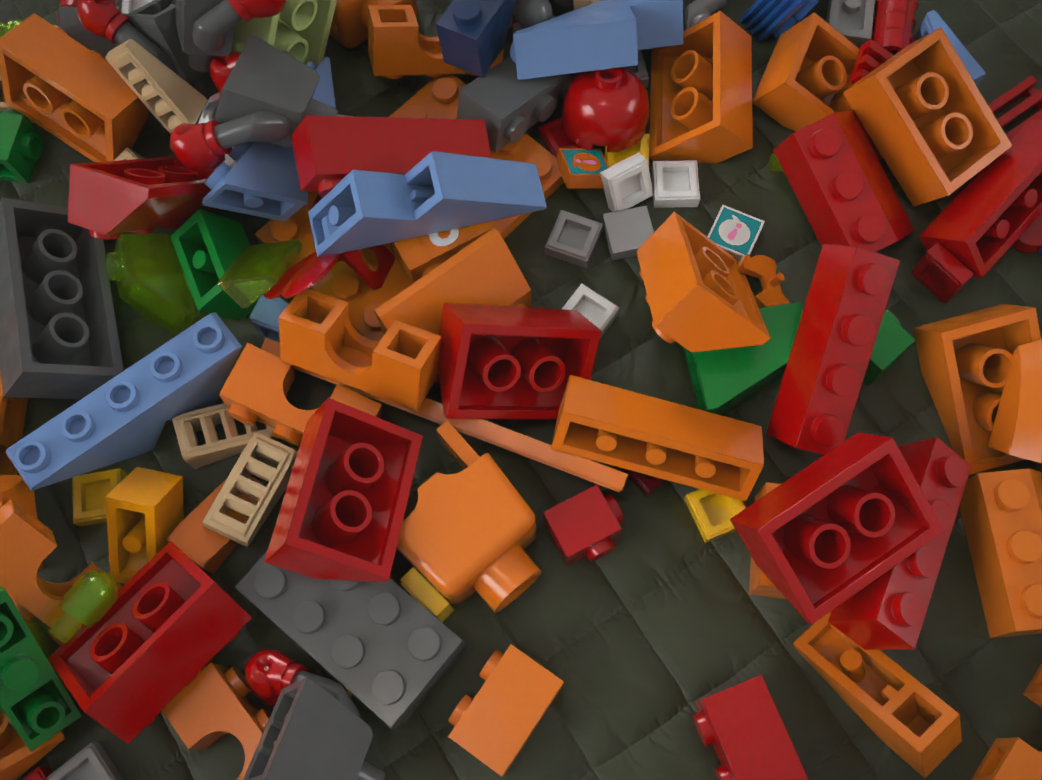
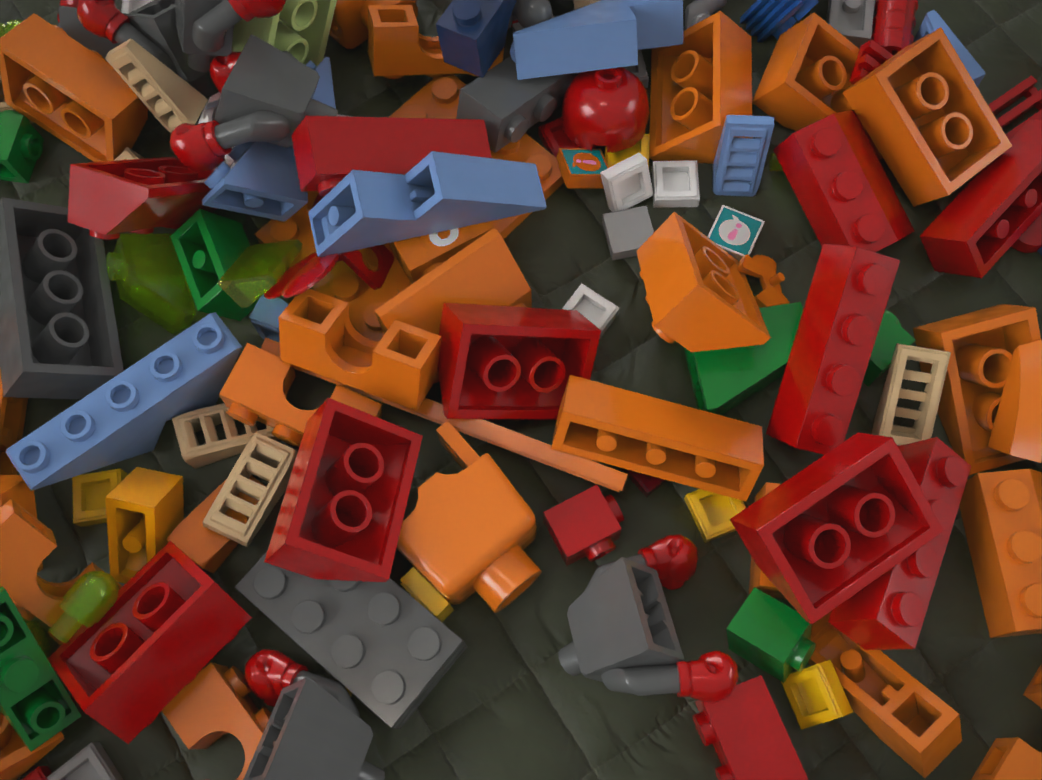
orange brick [448,644,564,777] -> none
light grey tile [545,210,603,269] -> none
red tile [911,242,974,304] -> none
none -> dark grey torso [558,534,739,703]
none -> medium blue slope [712,115,774,197]
none -> green brick [726,587,816,683]
none -> yellow tile [781,659,853,730]
none -> tan slope [872,343,951,446]

